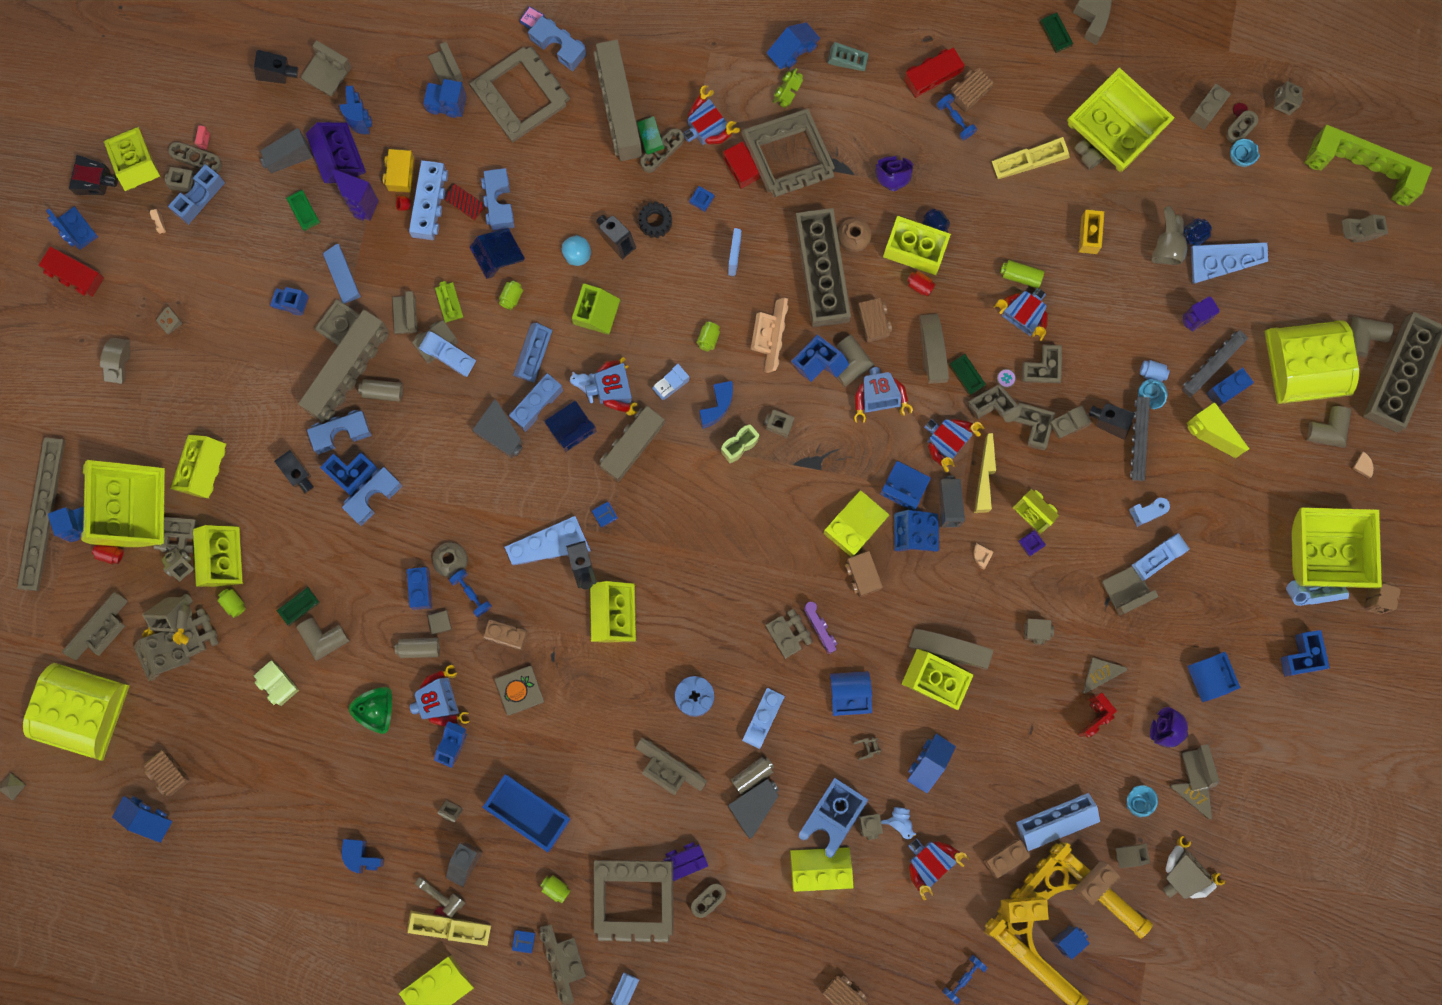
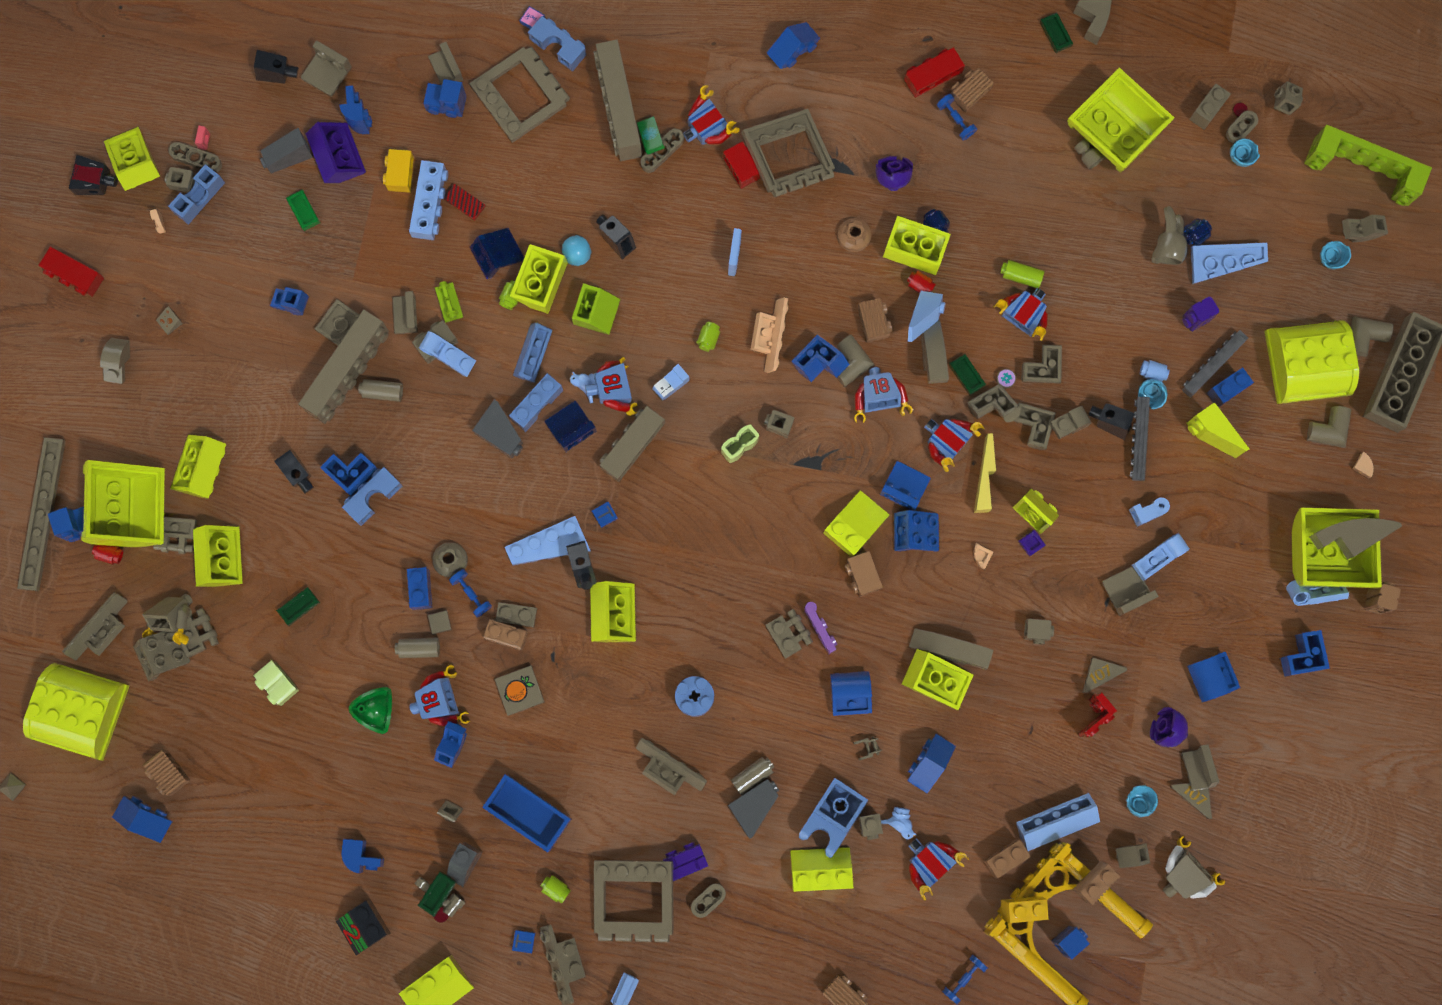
blue bracket [46,206,98,250] -> none
dark tan brick [161,547,194,582] -> none
lime brick [217,588,246,618] -> none
dark tan brick [296,618,350,661] -> none
medium blue arch [307,410,372,454] -> none
medium blue slope [323,244,361,304] -> none
dark purple slope [332,169,379,221] -> none
red hinge [396,196,411,211] -> none
light yellow slope [407,910,491,946] -> none
medium blue arch [481,168,515,230] -> none
black tyre [638,202,672,238] -> none
blue tile [689,186,715,212] -> none
blue brick [700,381,733,429] -> none
light blue plate [742,688,785,749] -> none
lime hinge [772,68,803,108] -> none
dark tan brick [795,208,851,328] -> none
sand green slope [827,42,869,71] -> none
dark grey slope [939,476,965,528] -> none
light yellow slope [992,137,1070,179] -> none
yellow brick [1078,210,1104,254] -> none
none -> black slope [336,899,391,956]
none -> dark green tile [418,871,457,917]
none -> dark tan plate [495,602,537,628]
none -> neon yellow slope [510,244,568,314]
none -> light blue slope [908,291,946,342]
none -> dark tan slope [1309,518,1402,559]
none -> medium azure hair [1320,241,1351,270]

